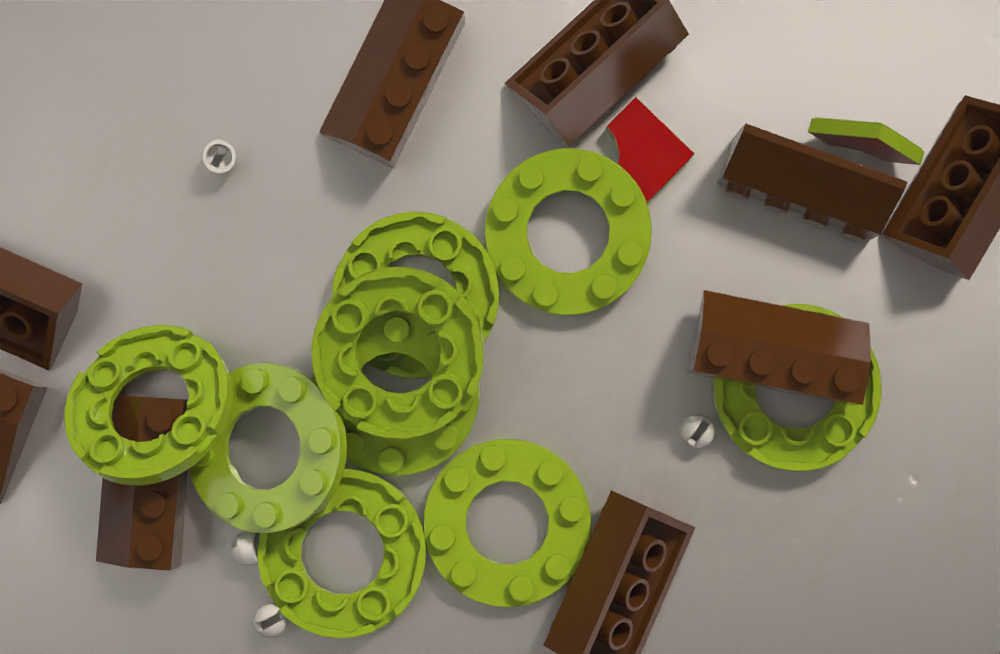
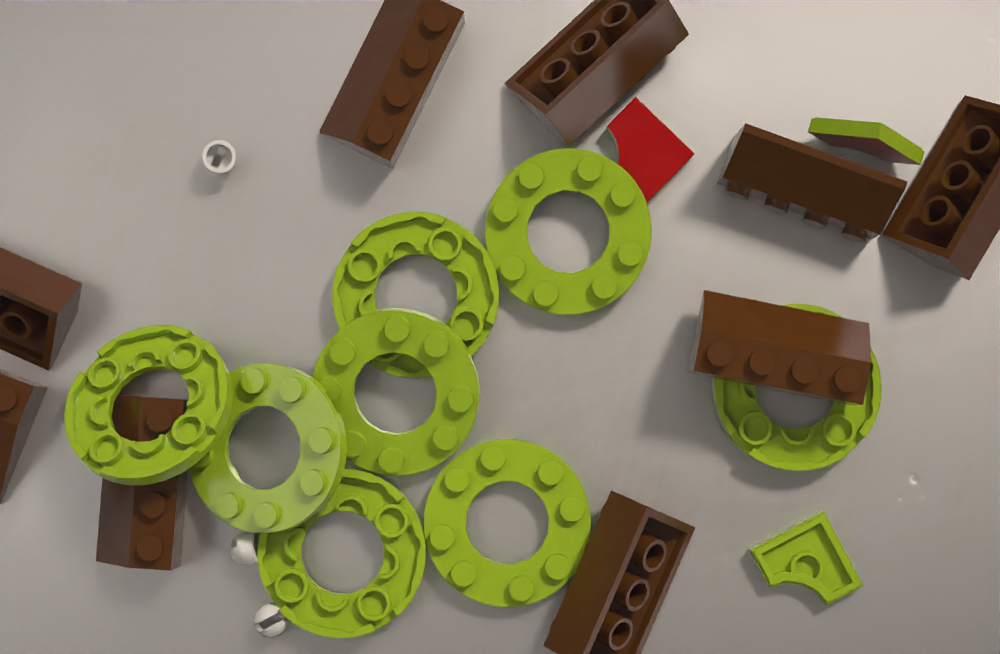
lime plate [311,267,484,439] -> none
white hinge [680,415,715,448] -> none
none -> lime tile [748,511,863,605]

